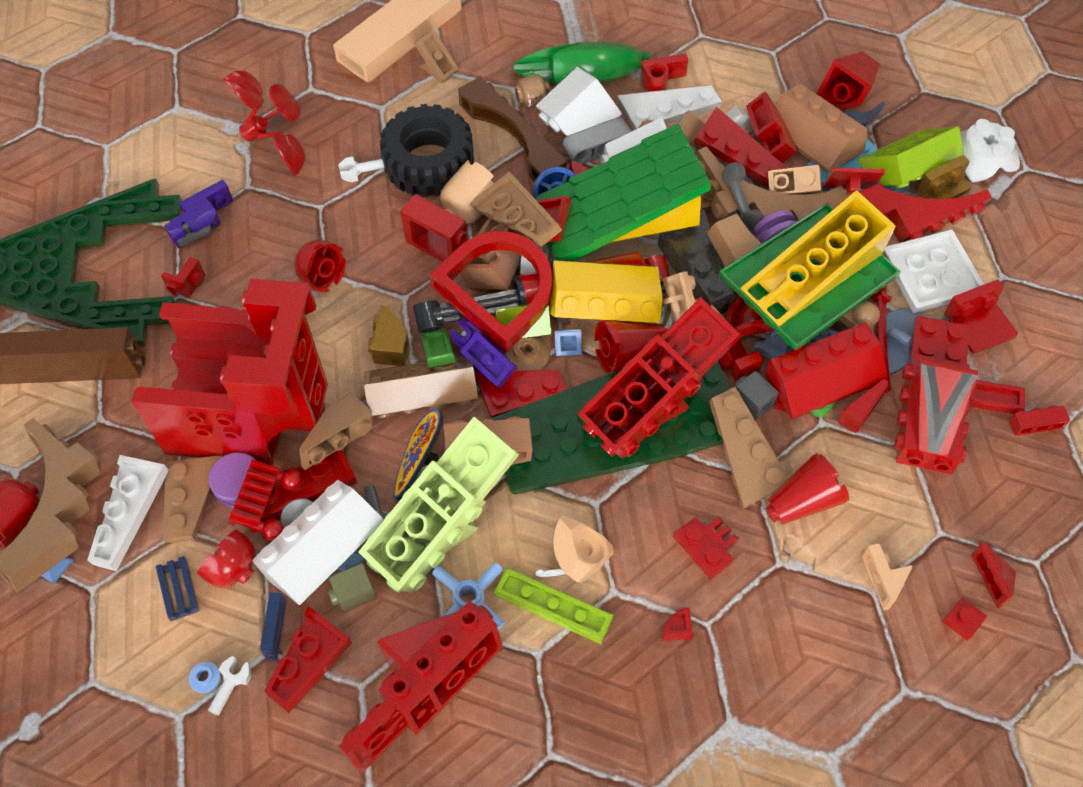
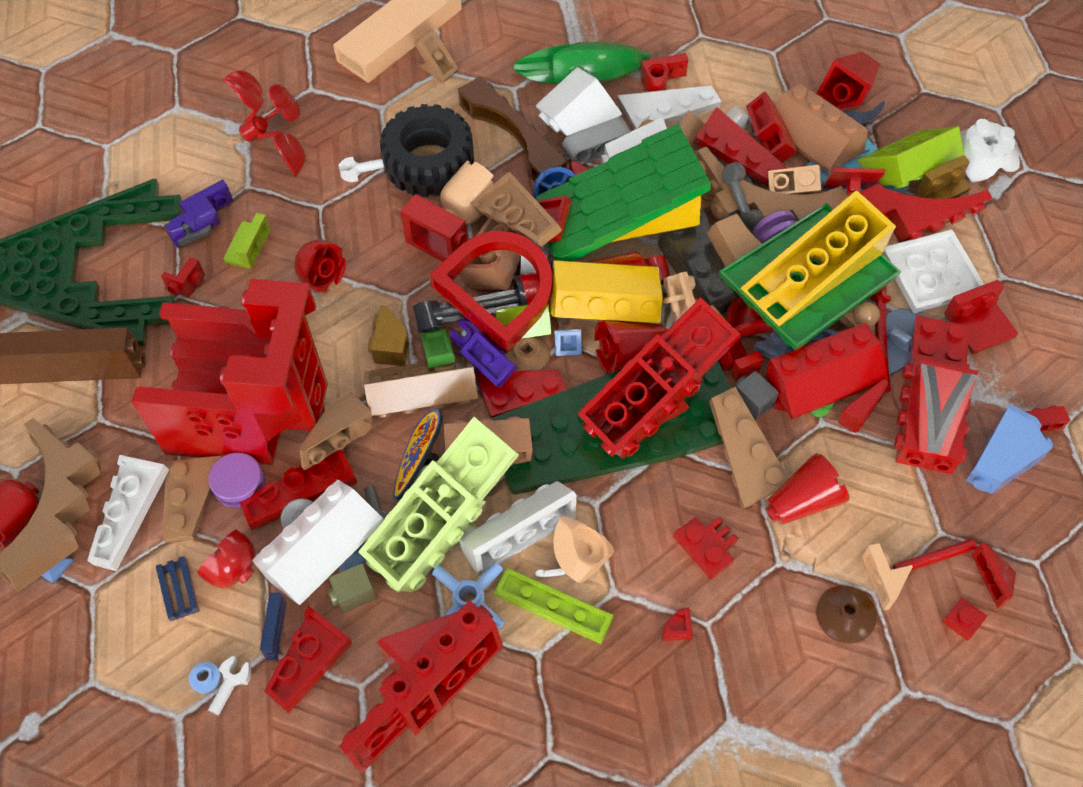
red gear [228,459,303,542] -> none
medium nougat head [515,74,550,108] -> none
red tile [969,380,1025,414] -> none
none -> lime panel [223,213,271,269]
none -> white slope [459,481,577,577]
none -> reddish brown dish [816,585,877,644]
none -> red bar [892,539,977,571]
none -> medium blue slope [966,405,1054,494]

